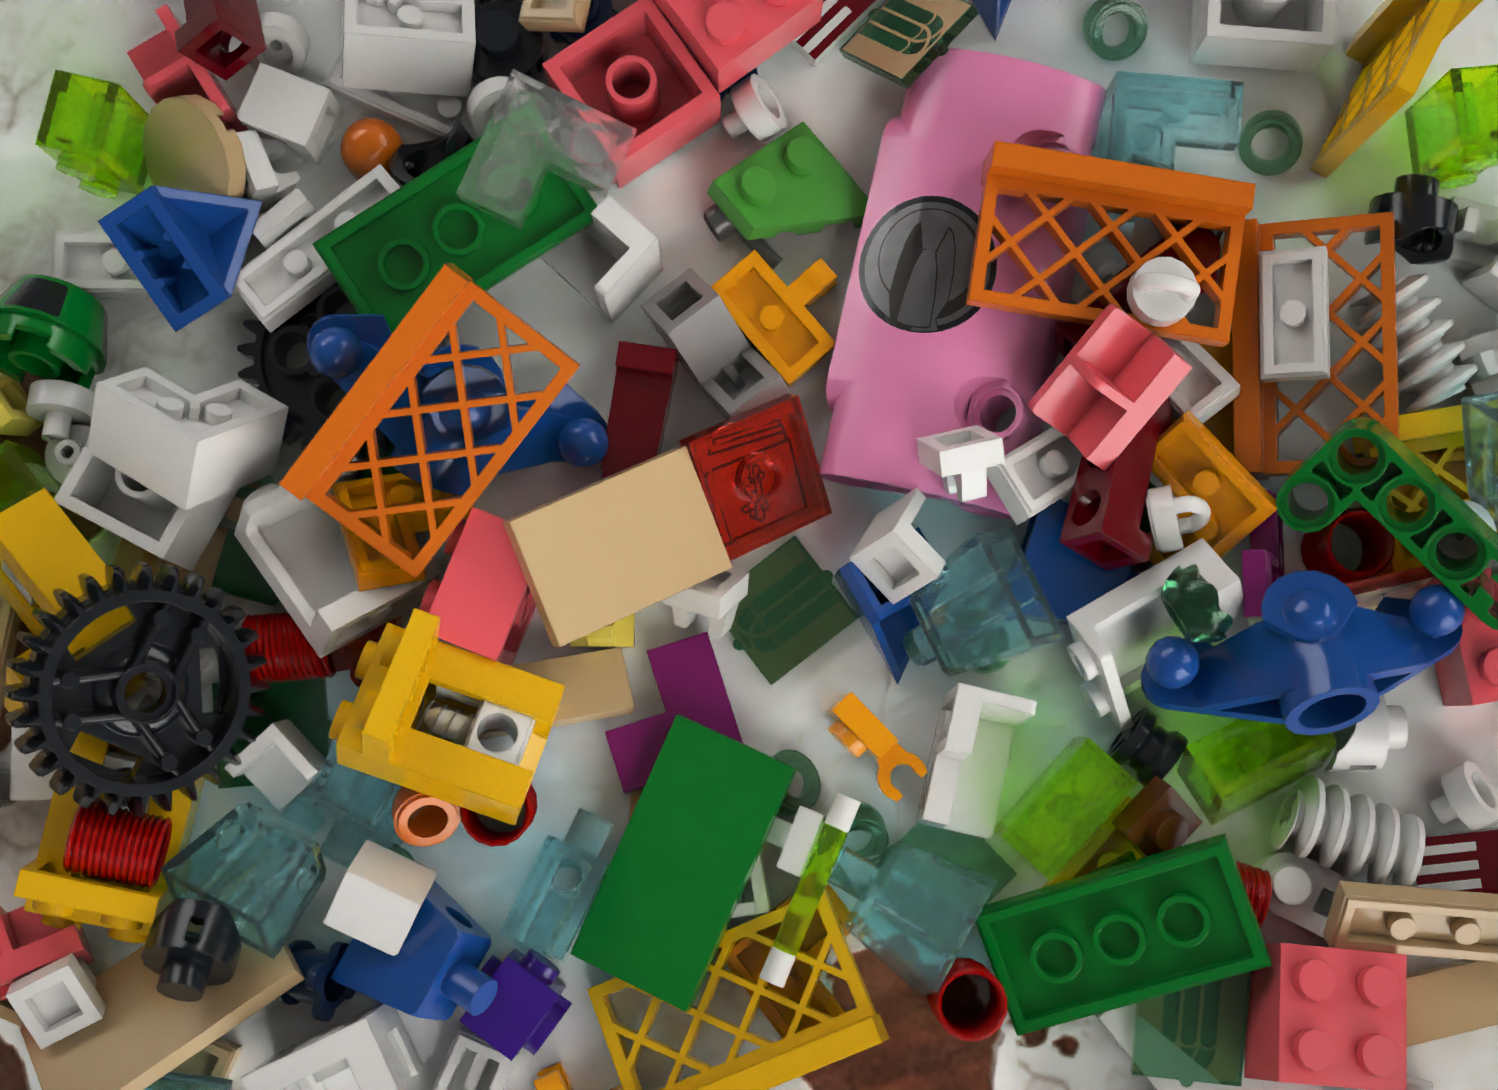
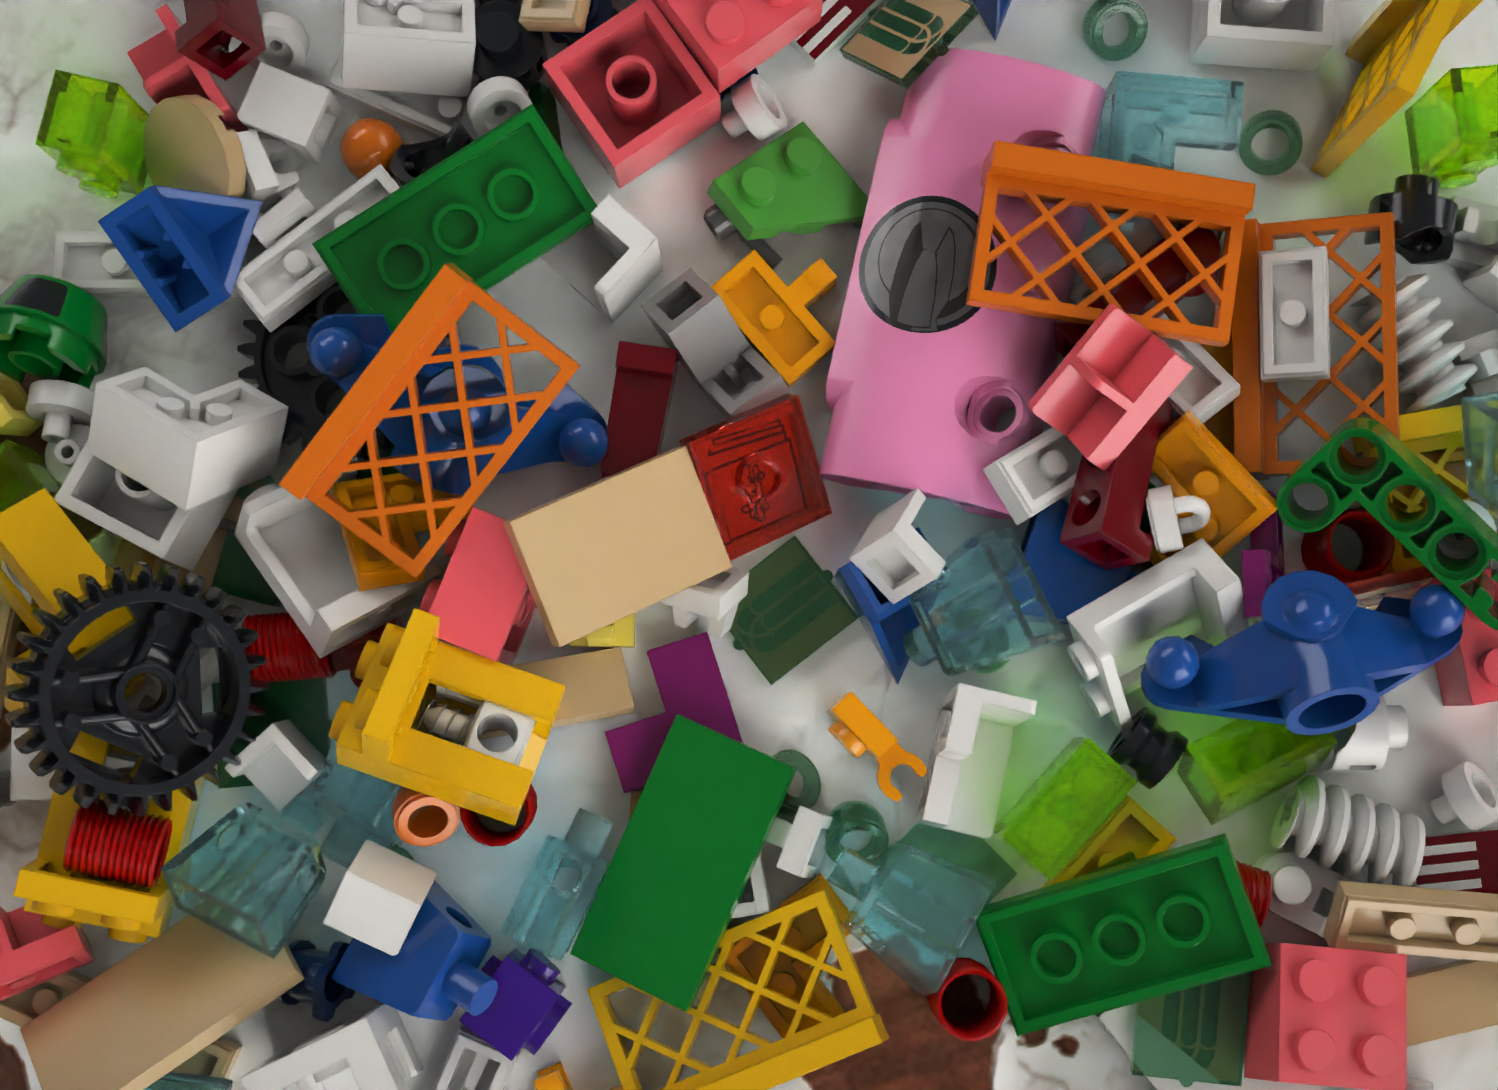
white tile [6,953,106,1049] -> none
black piece [141,898,242,1002] -> none
clear brick [456,69,637,230] -> none
clear neon green bar [759,792,861,988] -> none
white tile [916,425,1005,502] -> none
reddish brown plate [1111,775,1202,858] -> none
white tile [1127,257,1201,327] -> none
clear green plate [1160,564,1233,644] -> none

